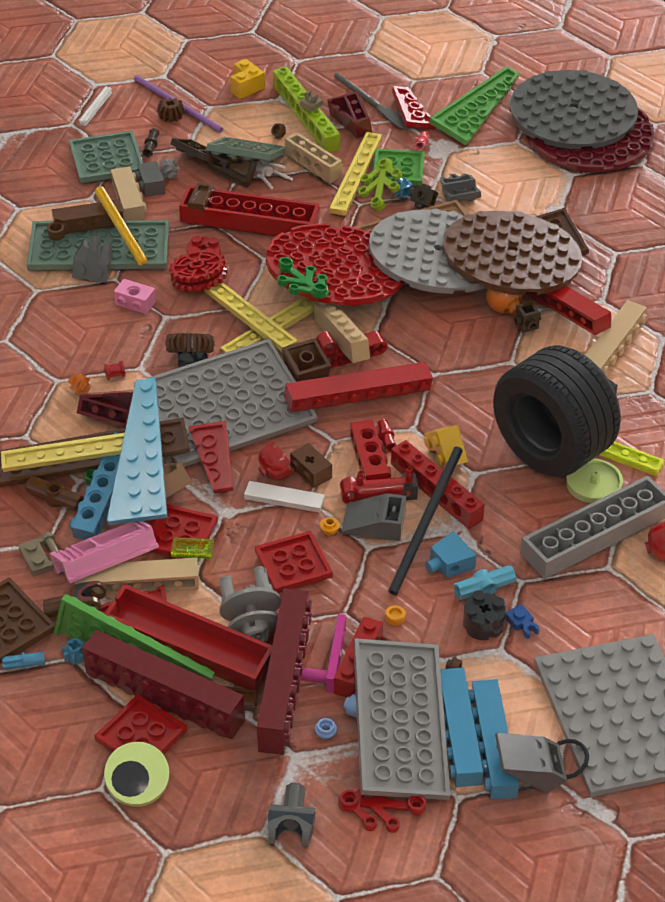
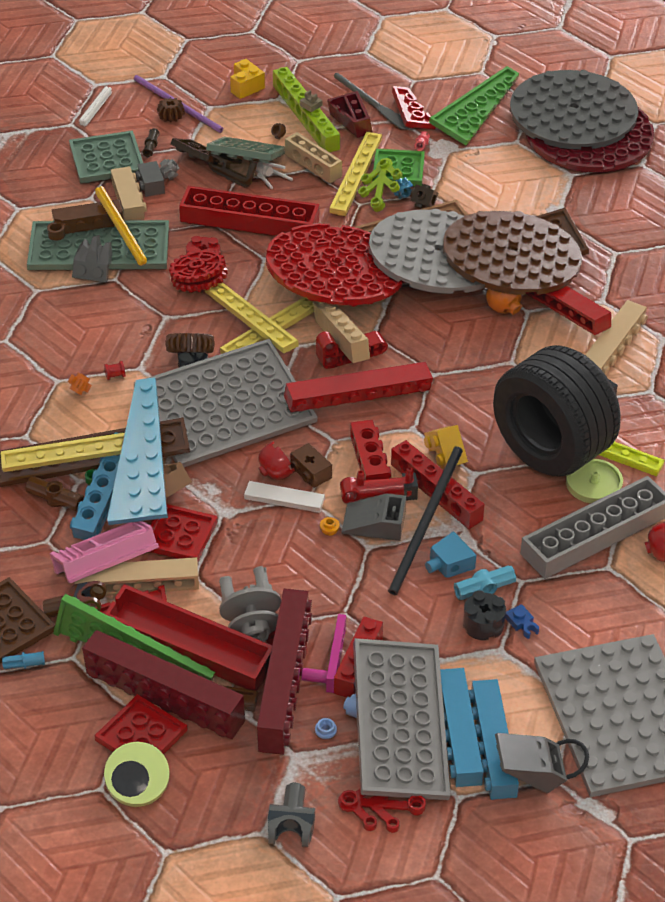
dark tan plate [18,532,59,577] -> none
dark azure gear [62,638,86,665] -> none
dark red wedge [77,390,134,428] -> none
bright pink brick [114,279,156,314] -> none
clear neon green plate [171,537,214,559] -> none
reddish brown tile [188,183,214,210] -> none
red wing [188,420,234,494] -> none
red plate [255,531,333,593] -> none
green plant [277,257,329,299] -> none
reddish brown slope [282,338,331,382] -> none
red pin [377,419,396,453] -> none
light orange tile [385,605,406,626] -> none
dark grey plate [440,173,481,202] -> none
reddish brown plate [445,656,462,669] -> none
dark brown brick [514,301,541,333] -> none

